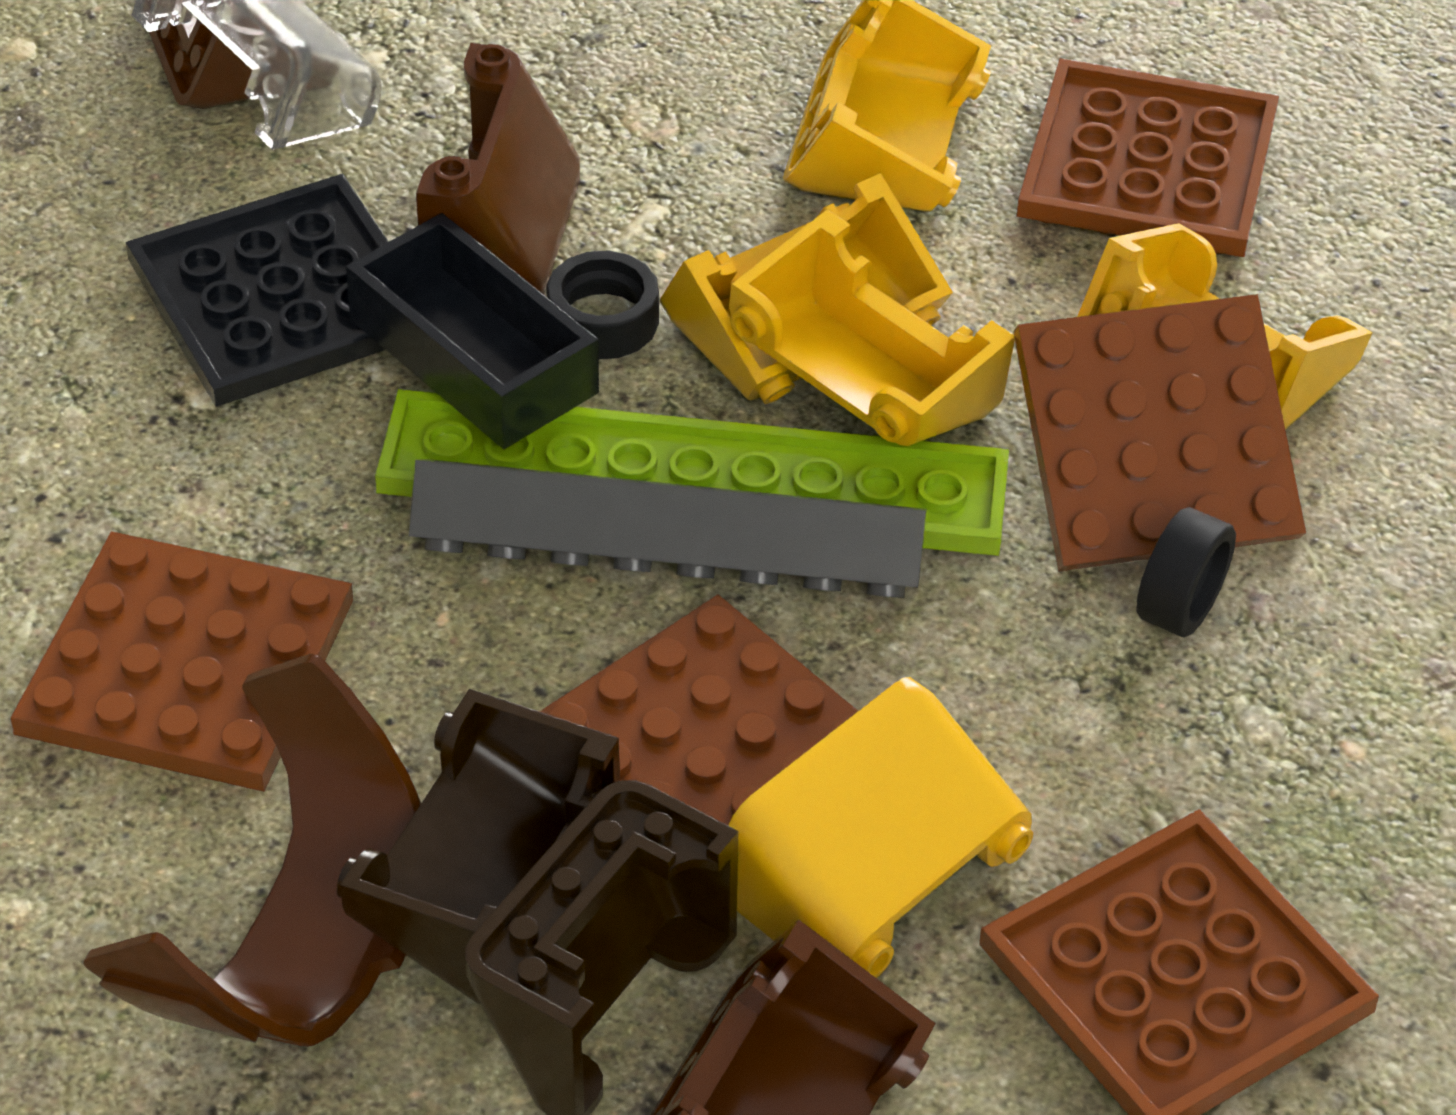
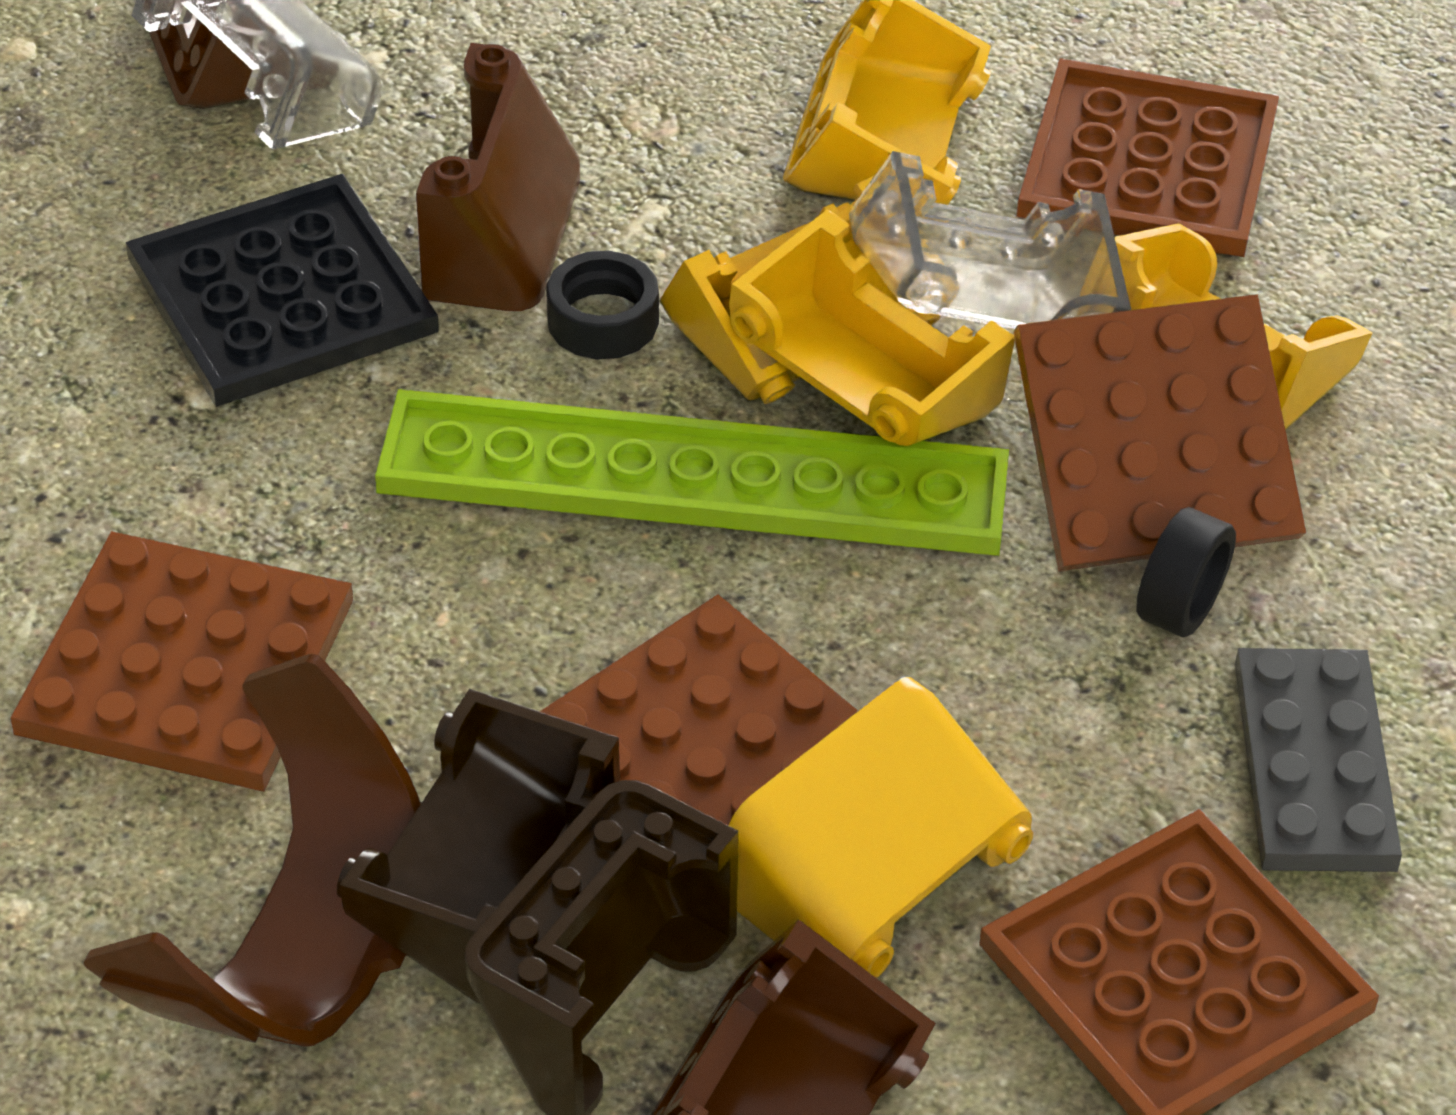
black piece [346,213,599,450] -> none
dark grey brick [409,459,927,598] -> none
none -> clear windscreen [849,151,1131,329]
none -> dark grey plate [1235,648,1402,872]

